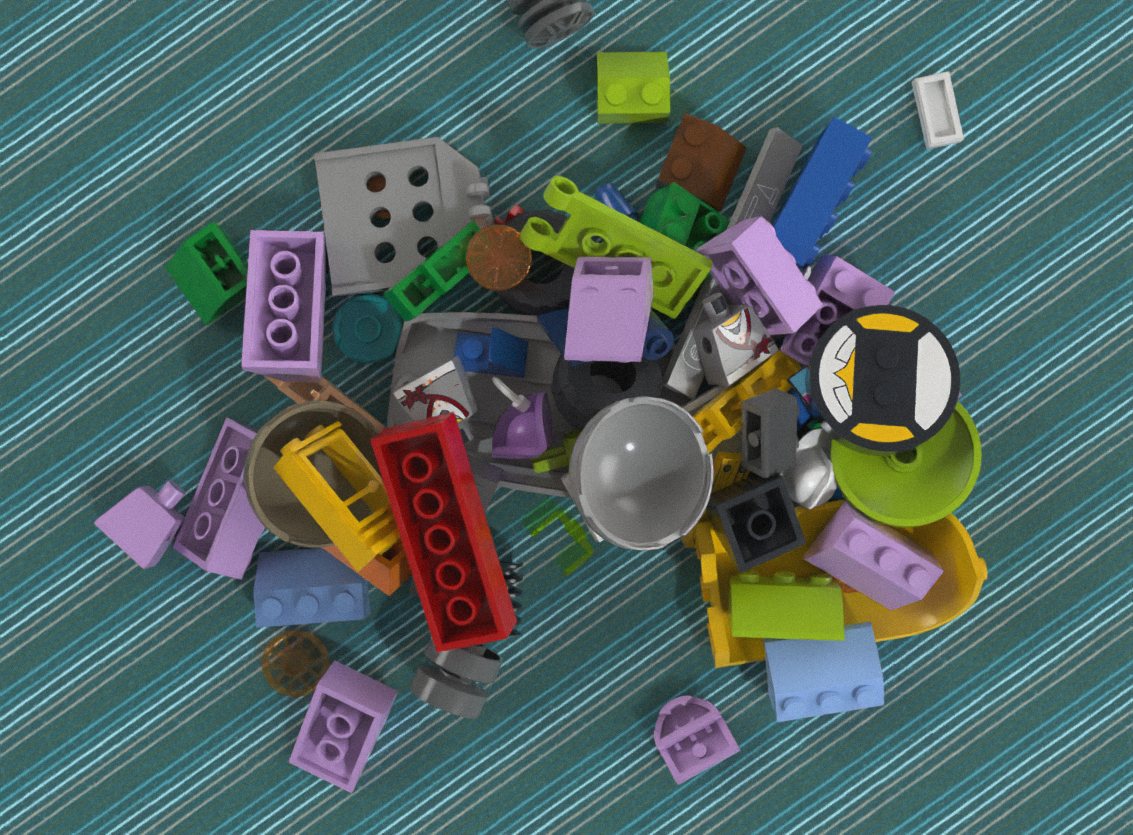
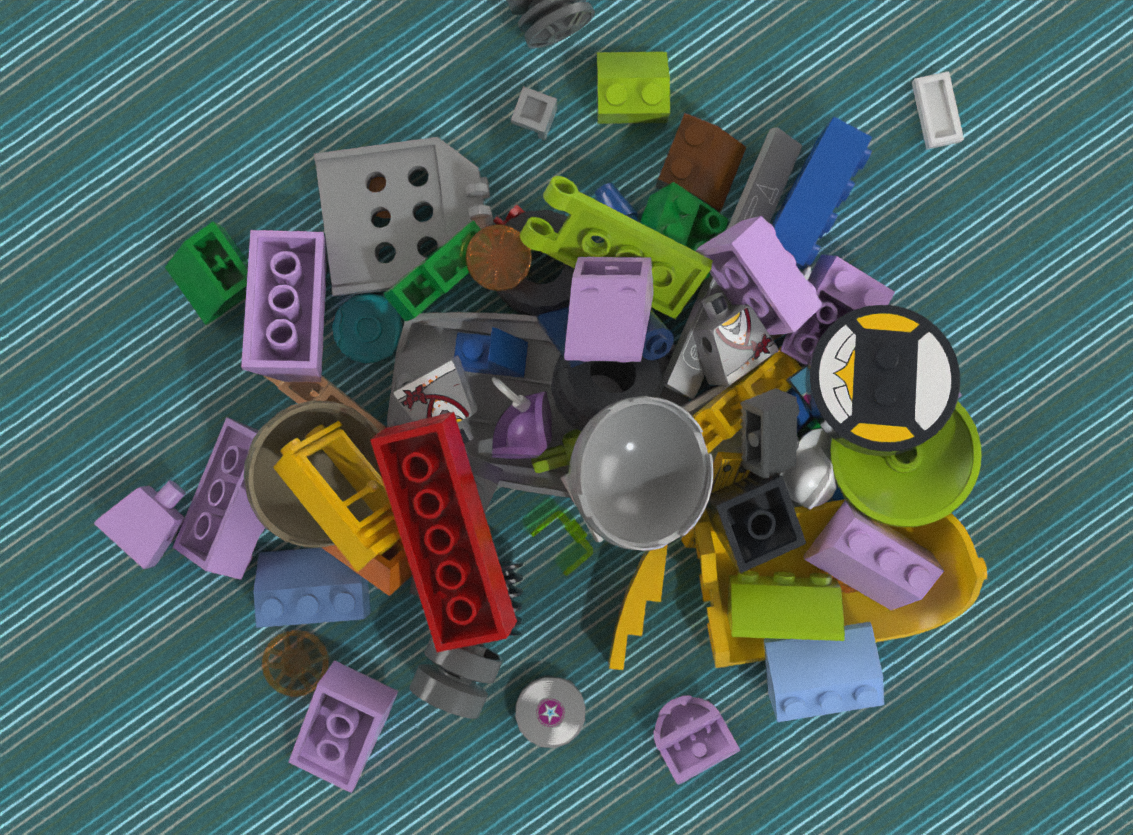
none -> light grey panel [511,86,557,140]
none -> light grey tile [515,675,586,748]
none -> yellow slope [608,544,668,670]

